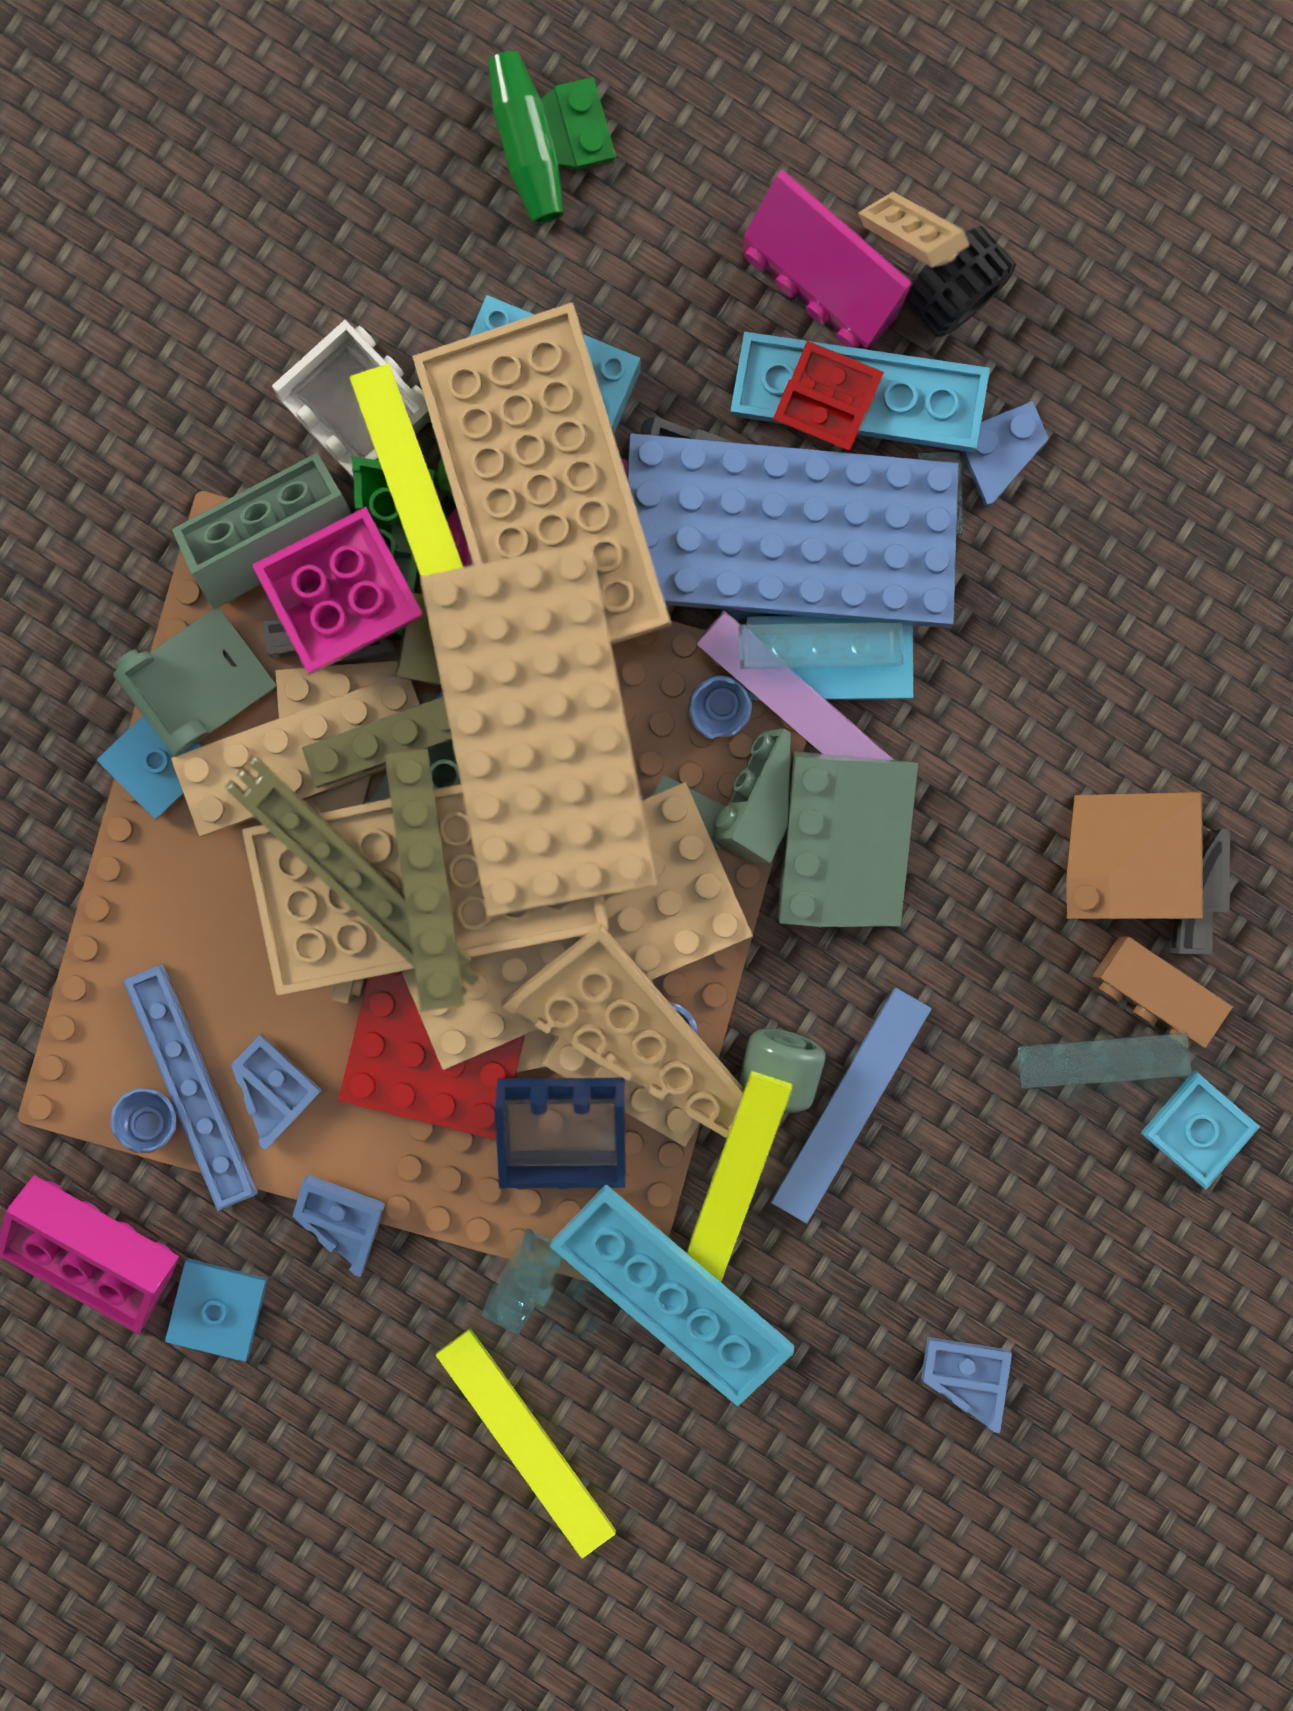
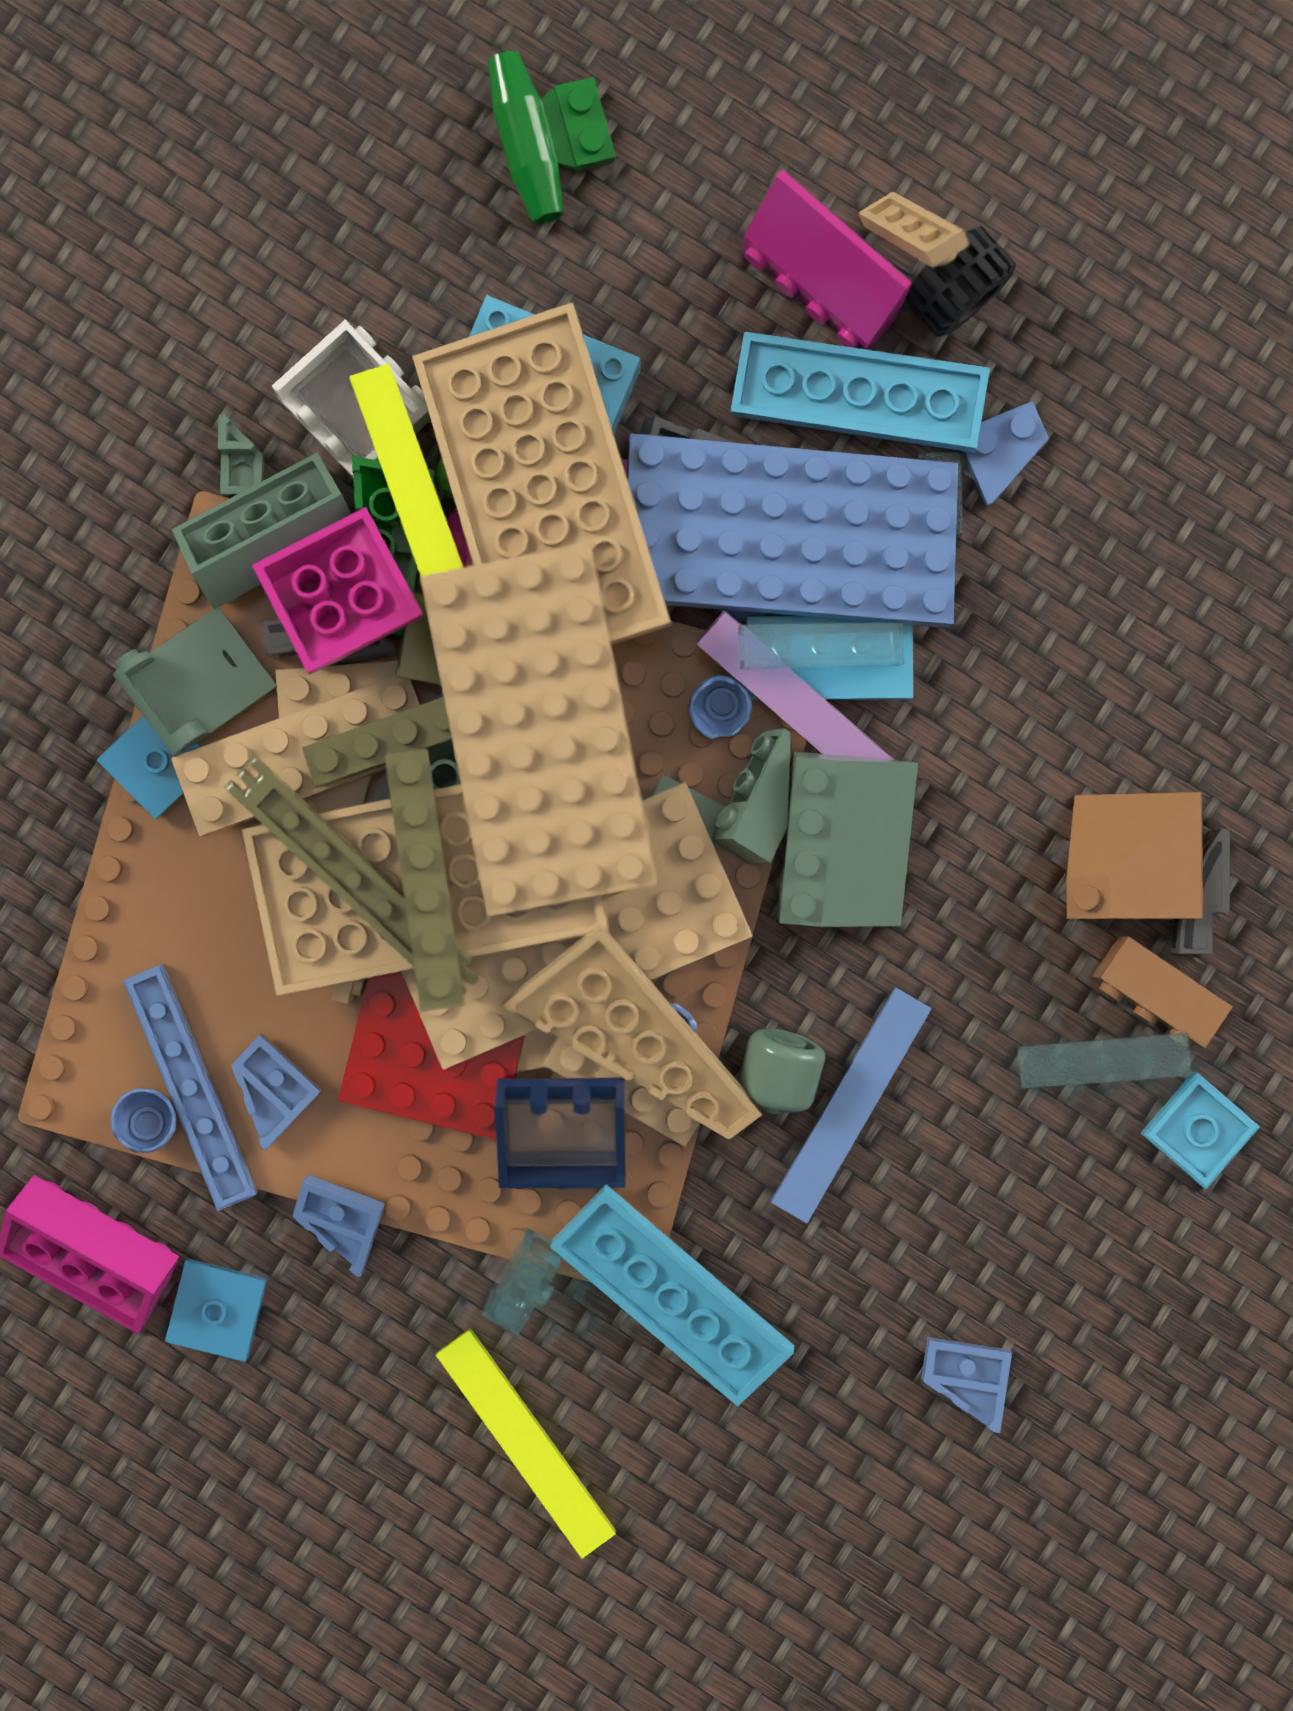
neon yellow tile [686,1071,792,1282] -> none
red slope [773,341,885,451] -> none
none -> sand green slope [218,415,264,498]

